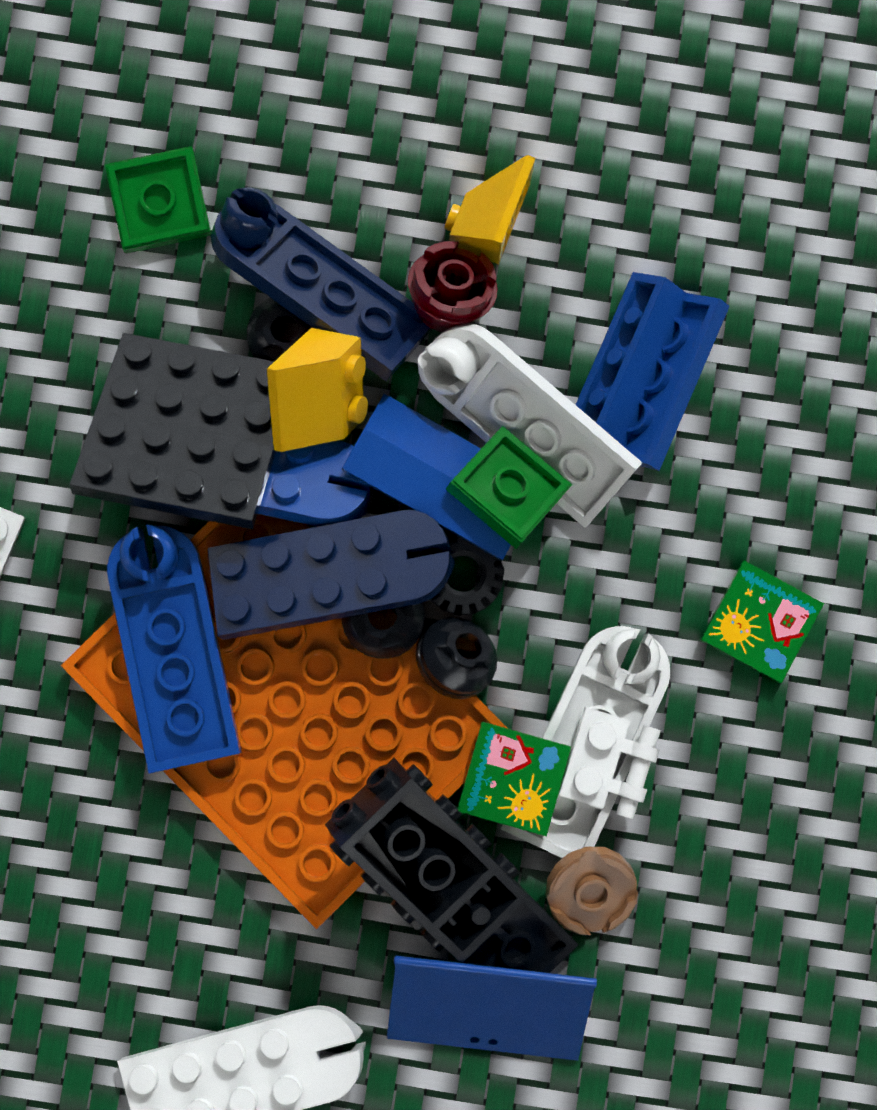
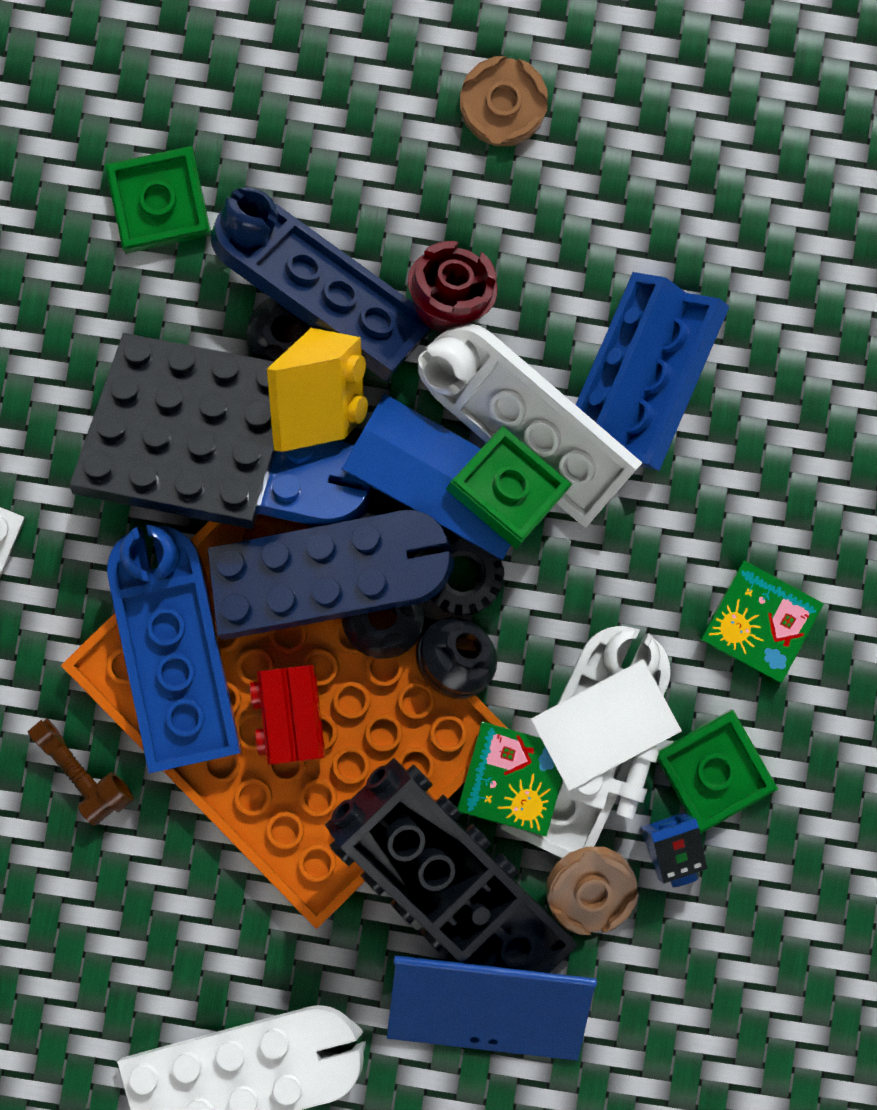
yellow slope [444,155,535,264] -> none
none -> reddish brown brick [27,718,134,826]
none -> red brick [250,665,326,765]
none -> medium nougat tile [460,56,548,146]
none -> white sticker [531,659,682,791]
none -> slope [640,813,708,887]
none -> green tile [657,709,779,834]

